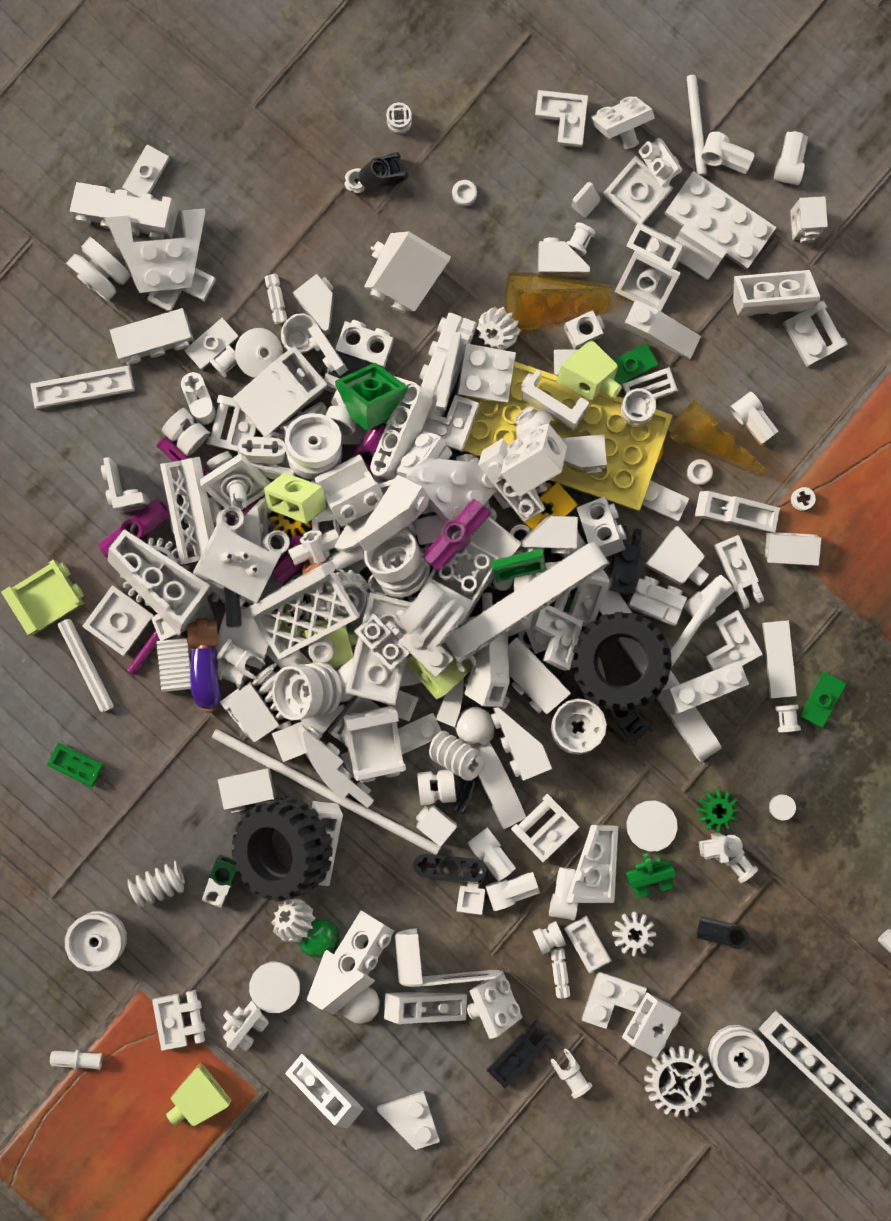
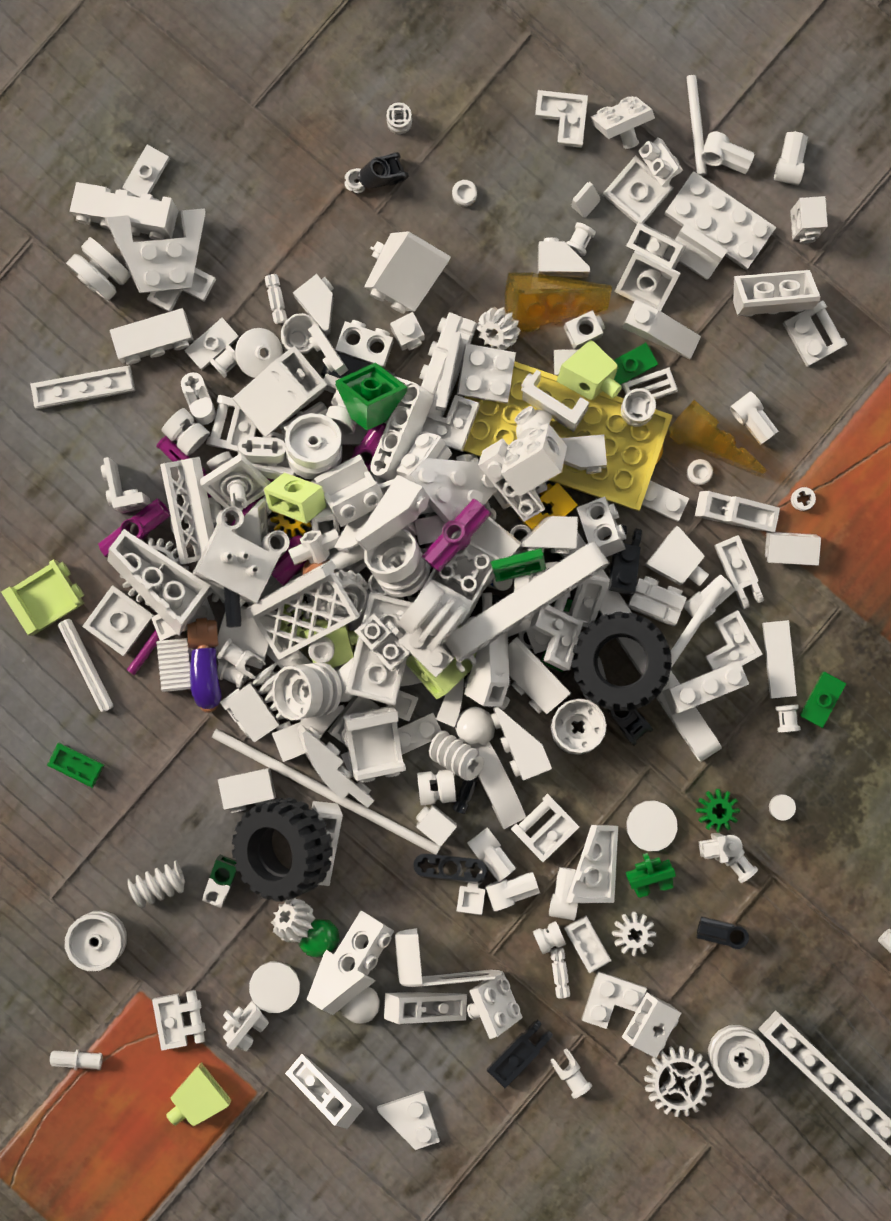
none -> white brick [390,312,424,351]

